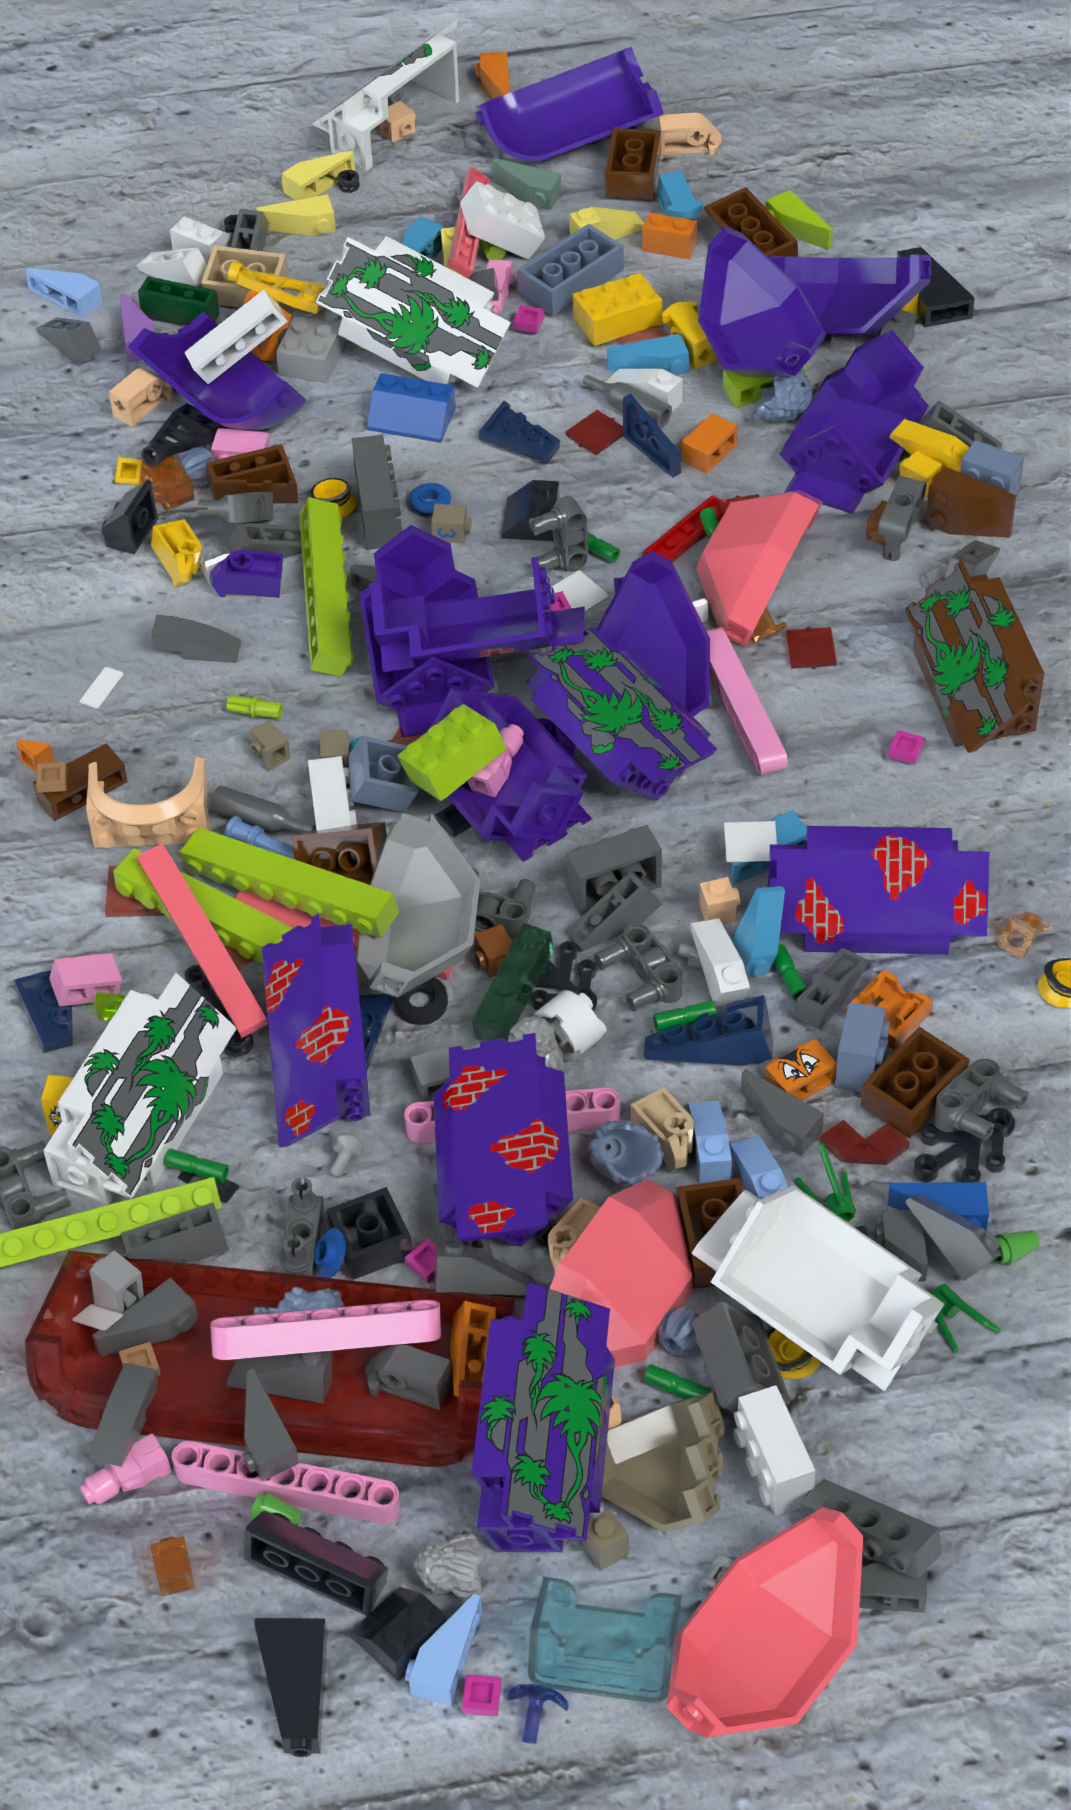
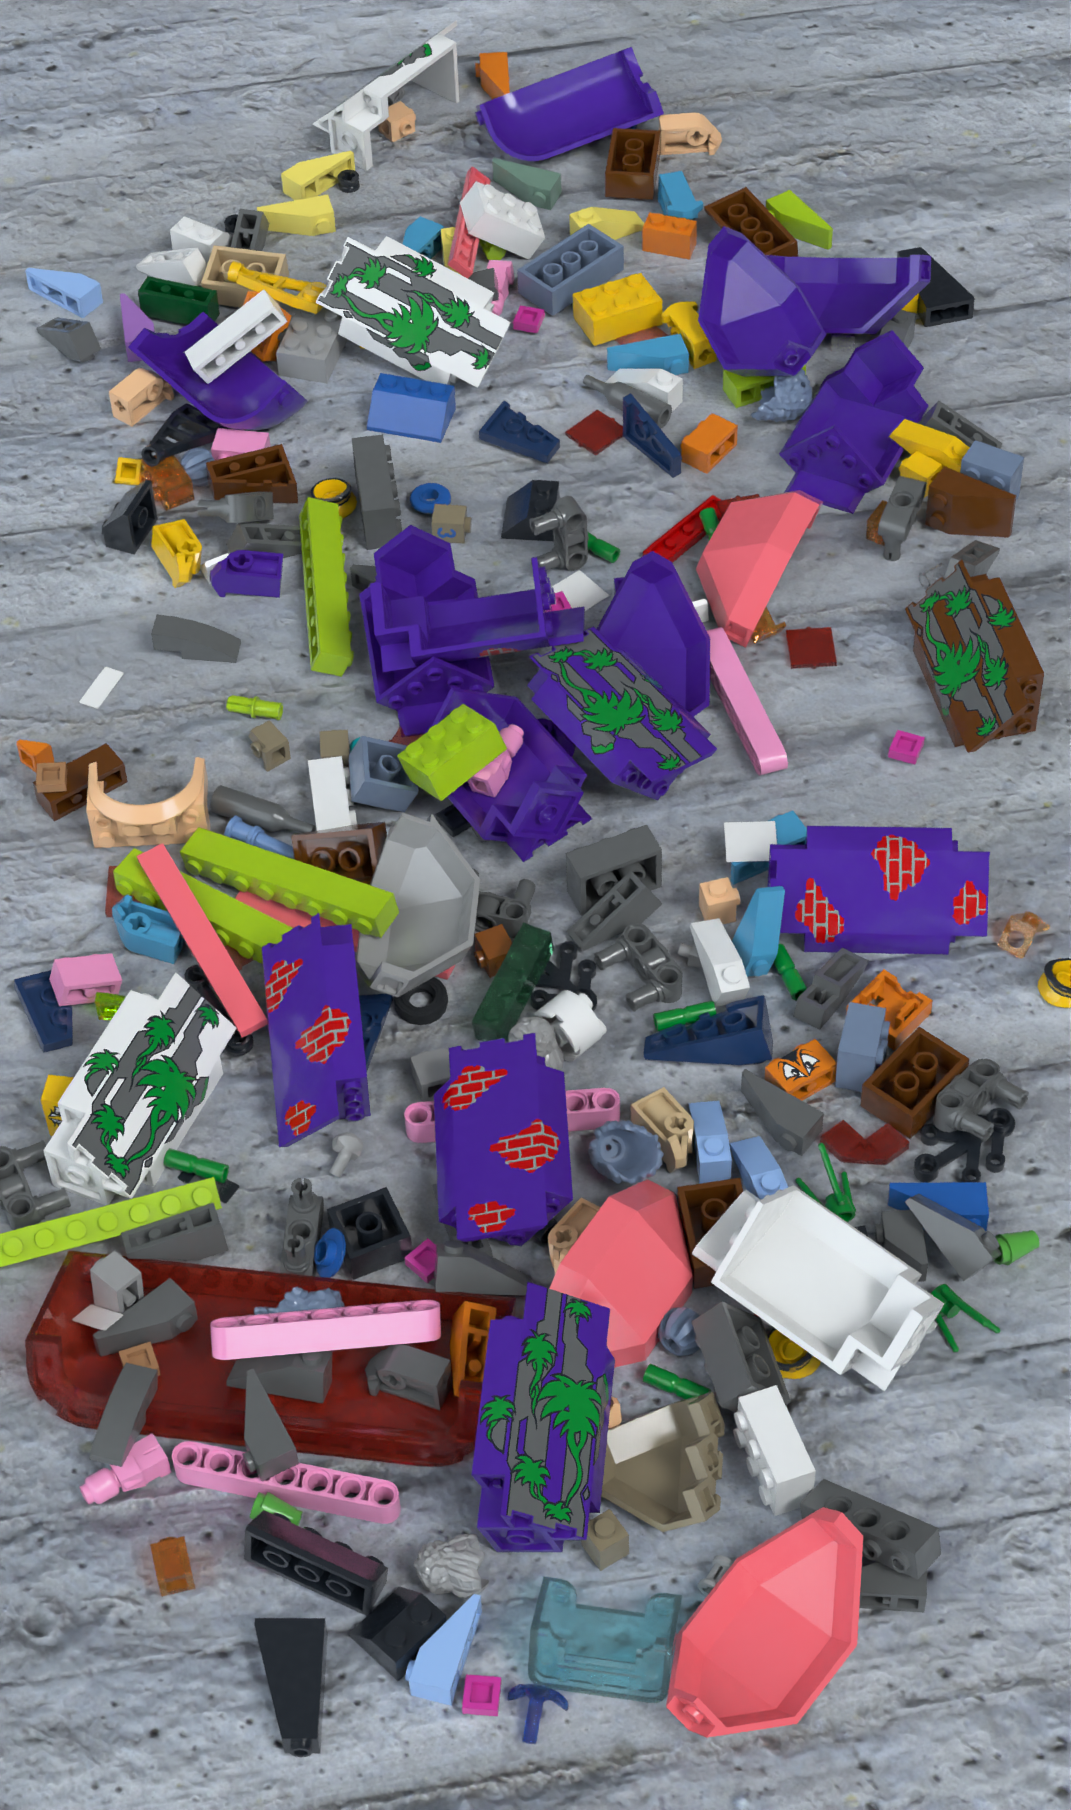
none -> dark azure piece [112,895,185,964]

